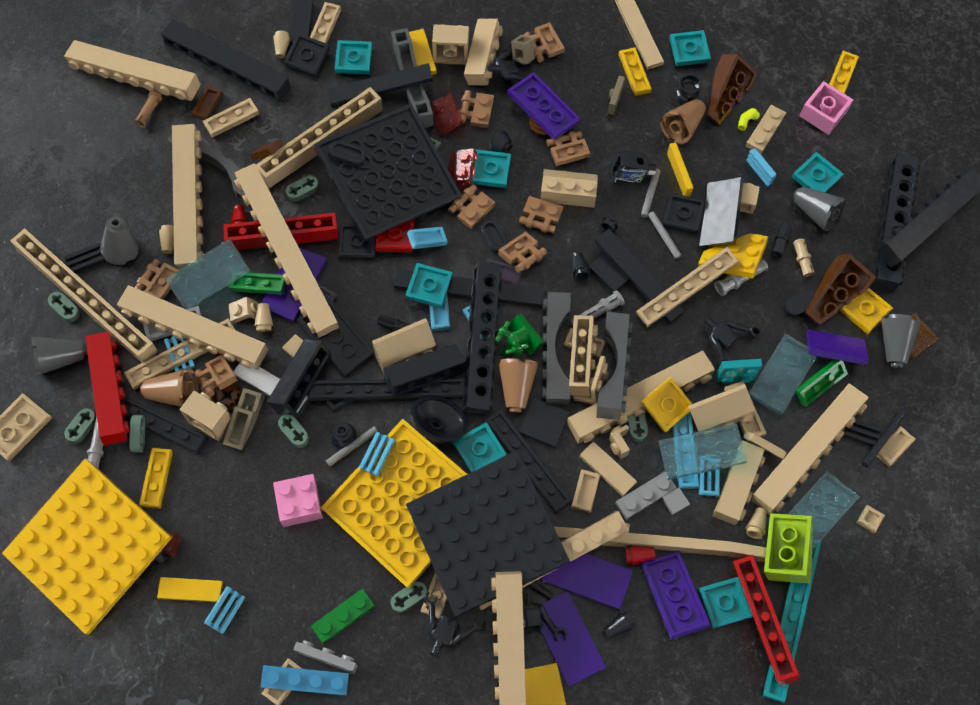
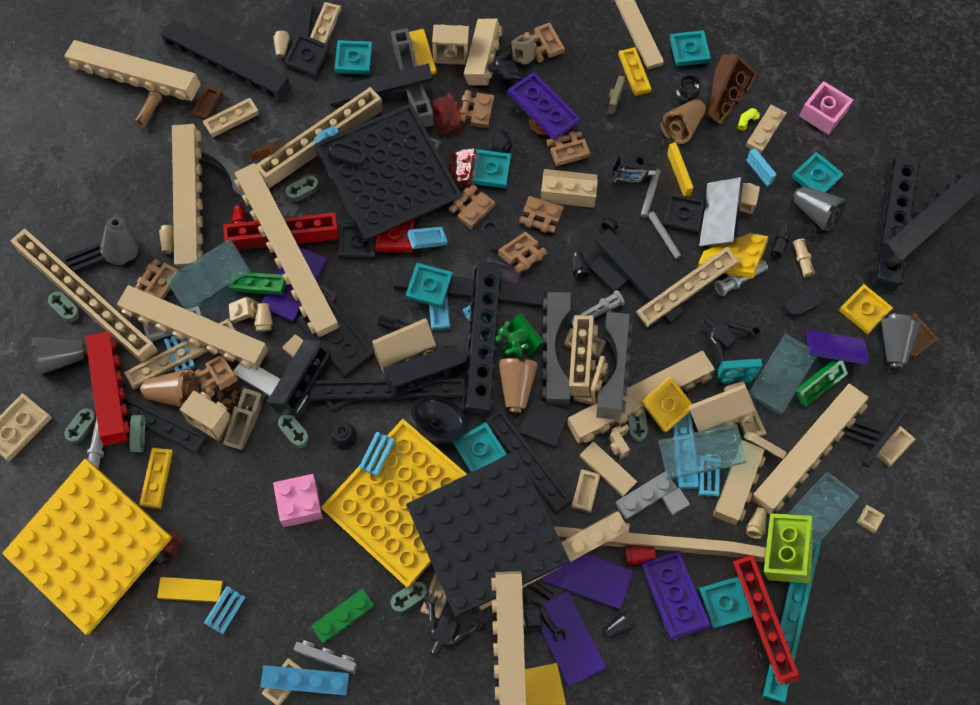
light grey bar [326,427,378,467] -> none
reddish brown wedge [805,254,876,325] -> none
yellow tile [829,51,859,94] -> none
none -> medium azure tile [314,125,339,143]

